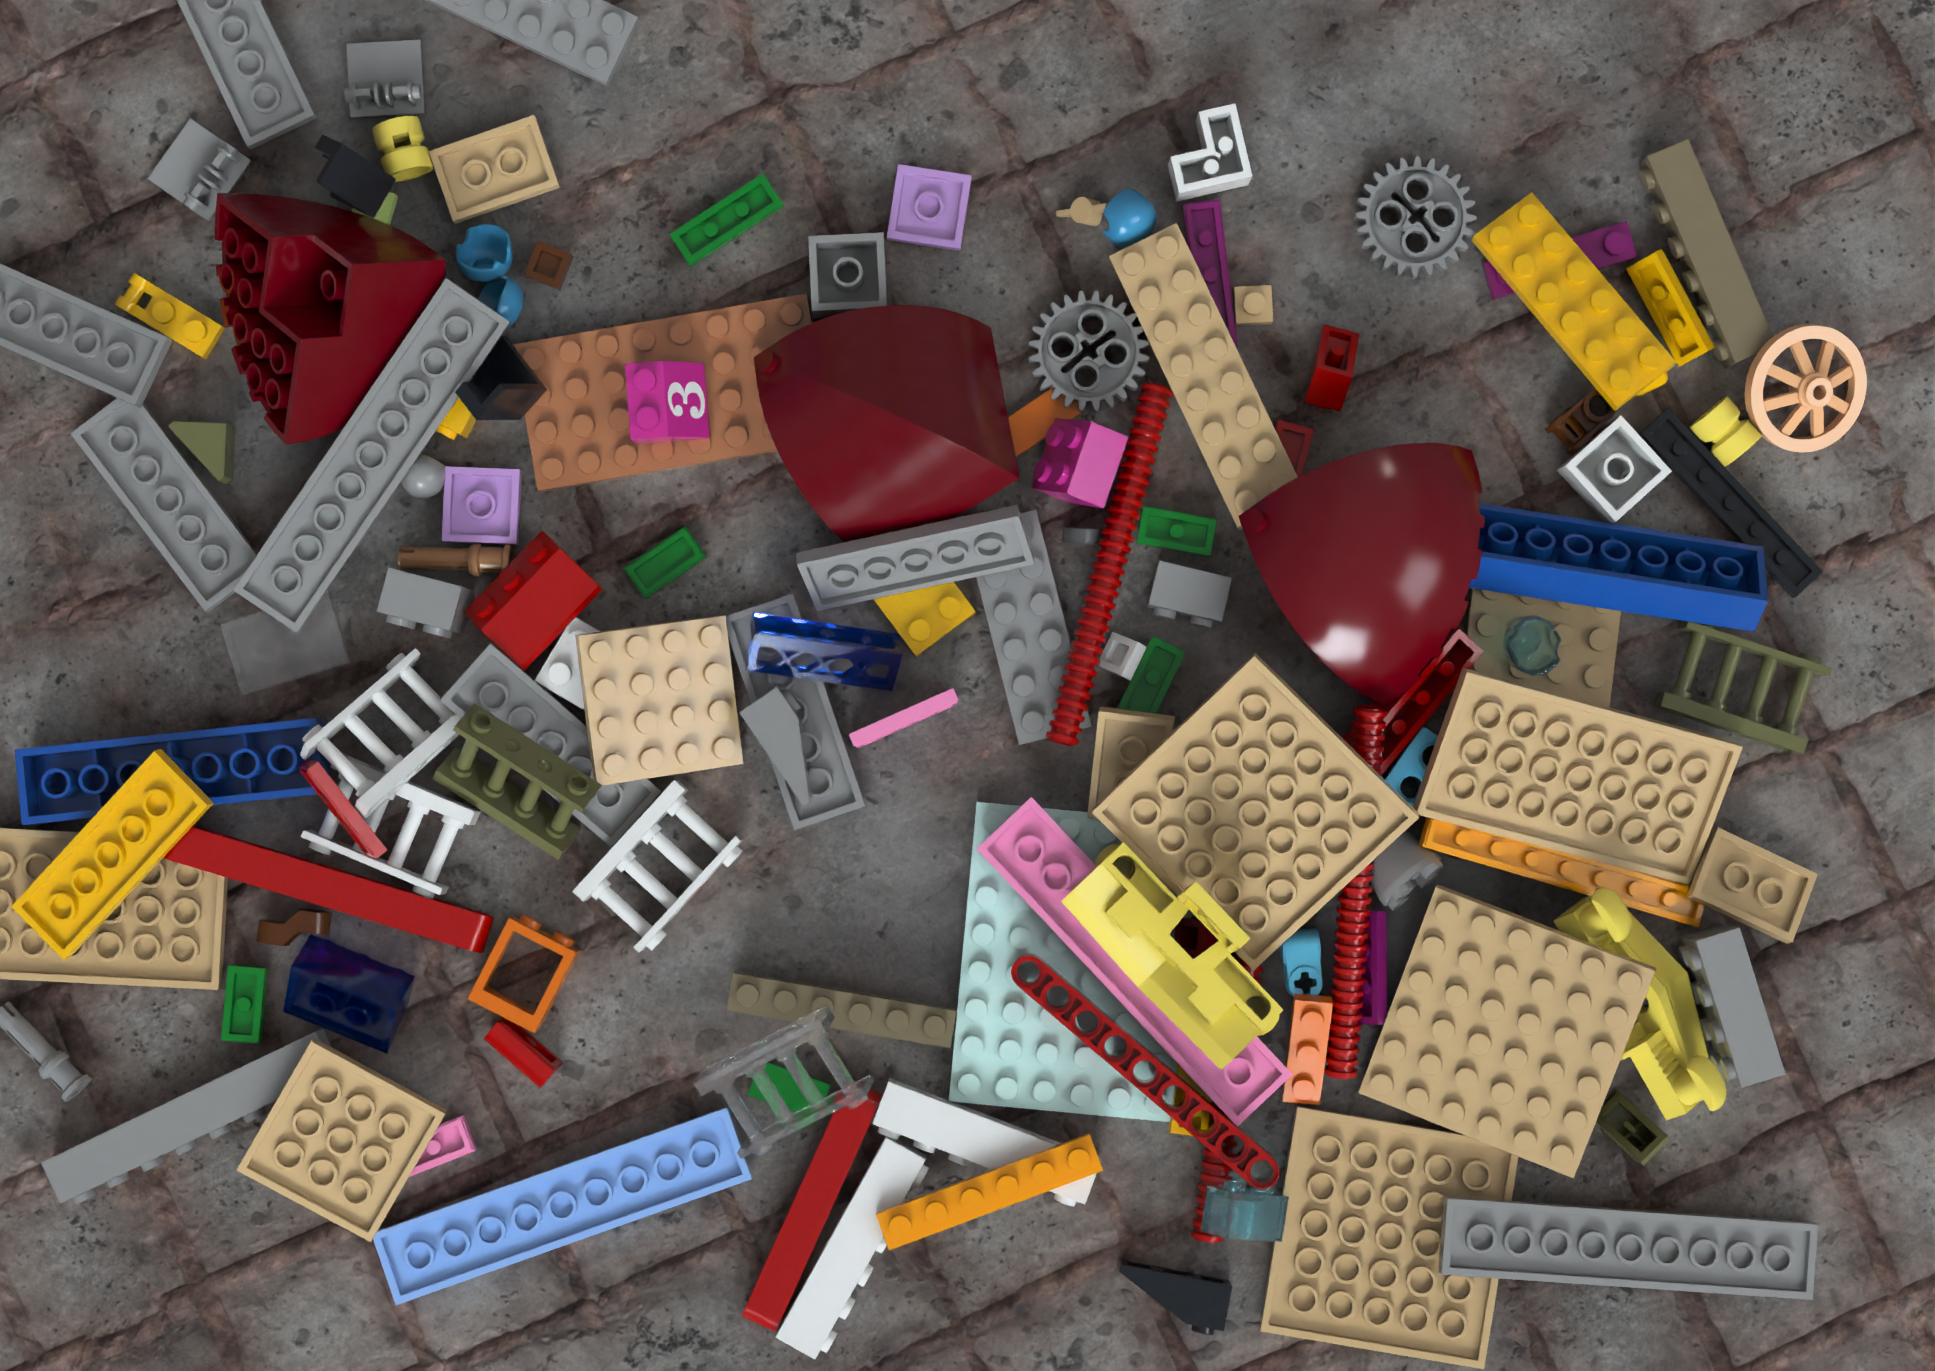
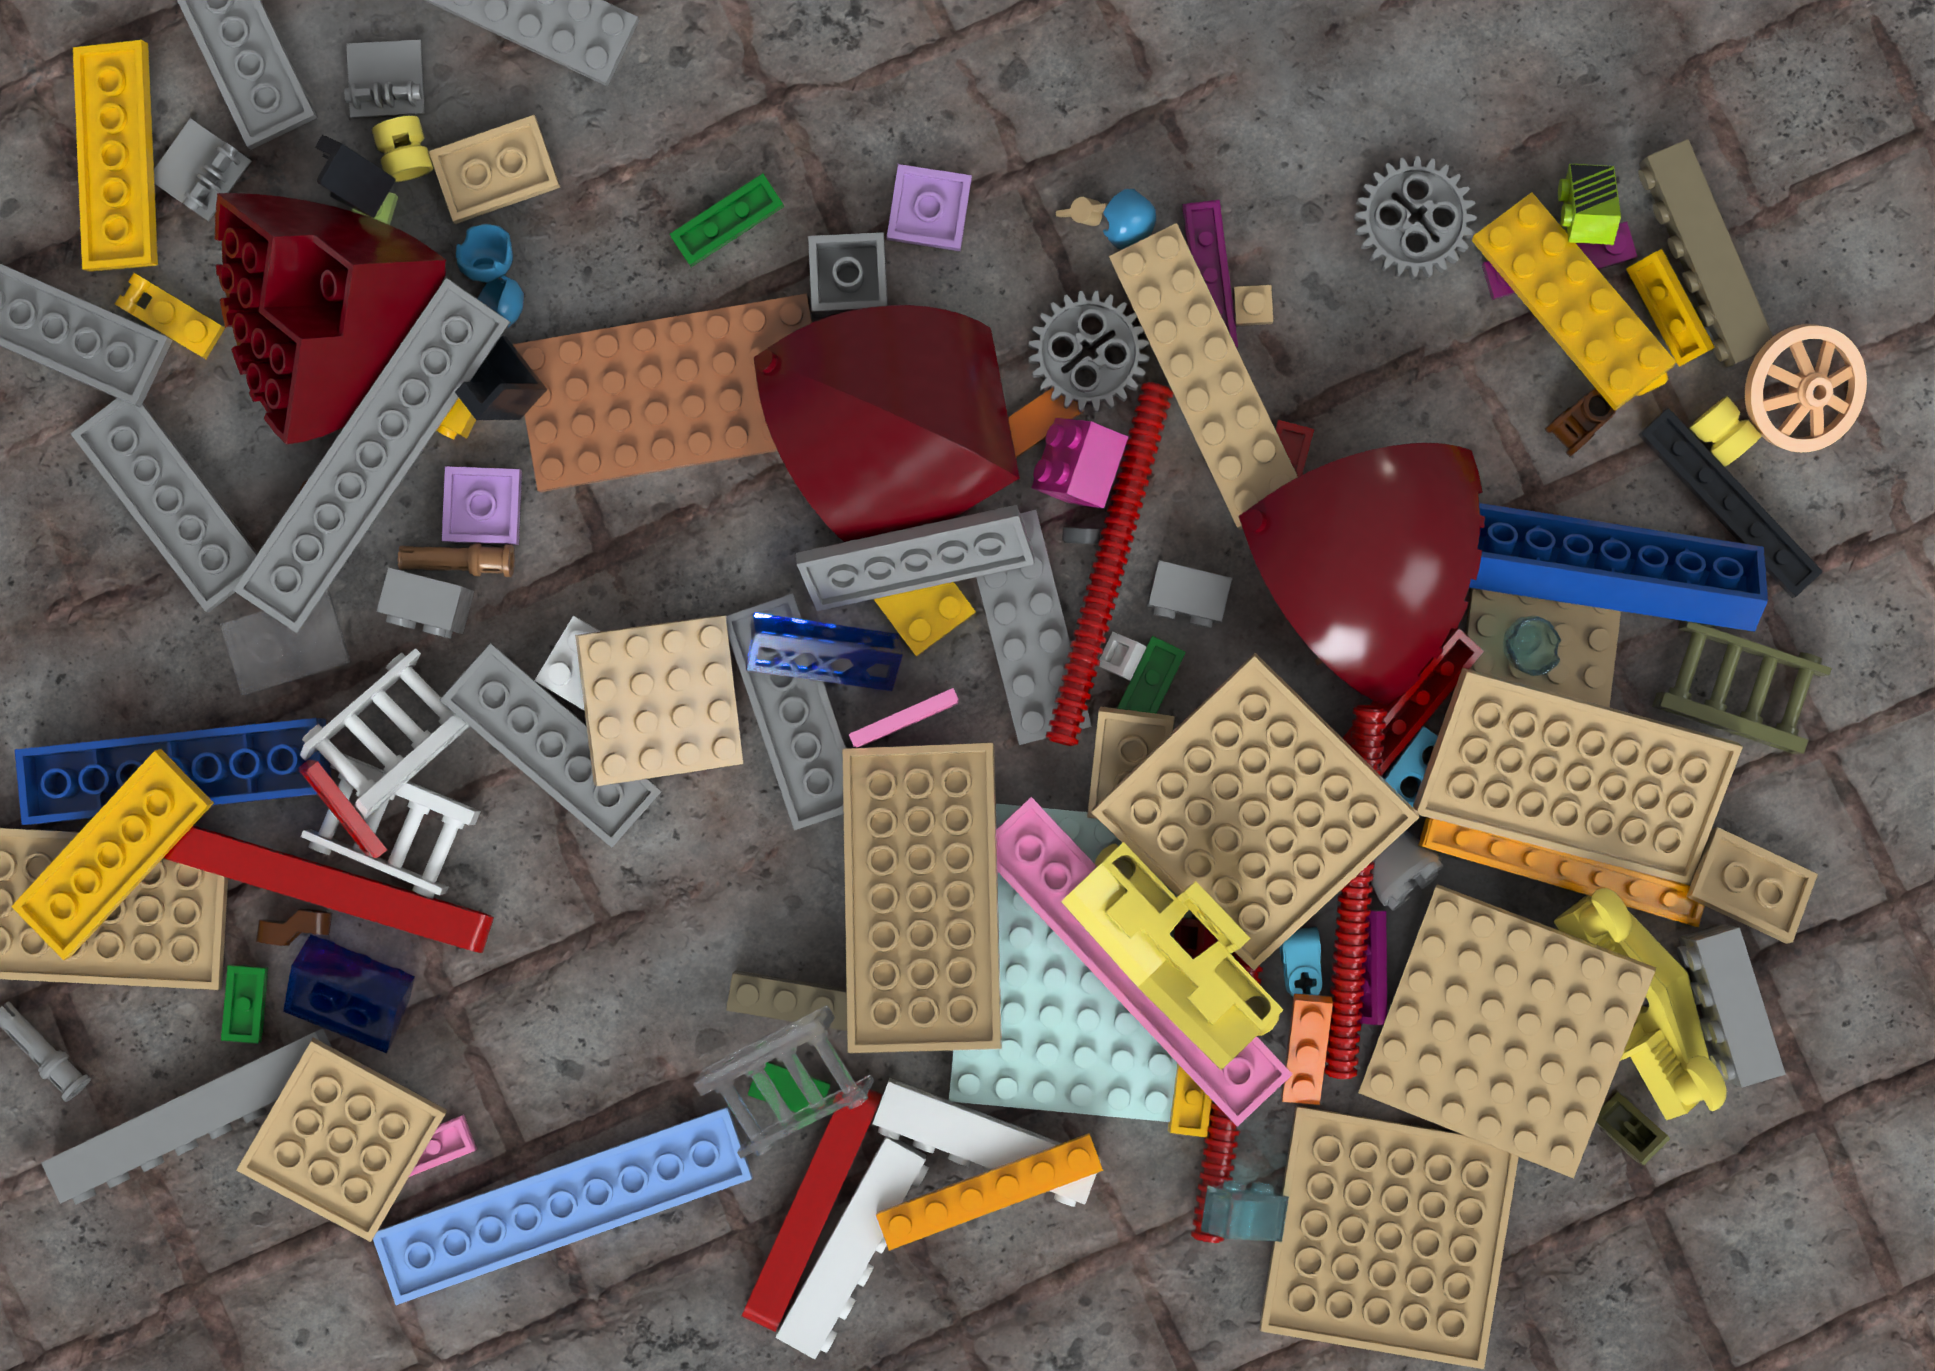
olive slope [168,421,236,485] -> none
light grey piece [401,453,445,498] -> none
olive fence [433,703,602,860] -> none
red slope [464,531,602,671] -> none
orange window [467,914,581,1033] -> none
red brick [484,1017,563,1088] -> none
reddish brown plate [524,241,574,291] -> none
white fence [572,780,743,952] -> none
green tile [624,526,707,599] -> none
dark pink slope [625,361,710,444] -> none
light grey slope [739,687,812,807] -> none
red beam [1011,953,1279,1189] -> none
black slope [1118,1258,1232,1335] -> none
green plate [1136,506,1217,557] -> none
white brick [1168,103,1252,202] -> none
red slope [1304,324,1359,412] -> none
light grey plate [1438,1196,1818,1300] -> none
white brick [1557,415,1672,523] -> none
none -> yellow plate [73,40,158,272]
none -> tan plate [842,743,1002,1053]
none -> lime brick [1558,164,1621,245]

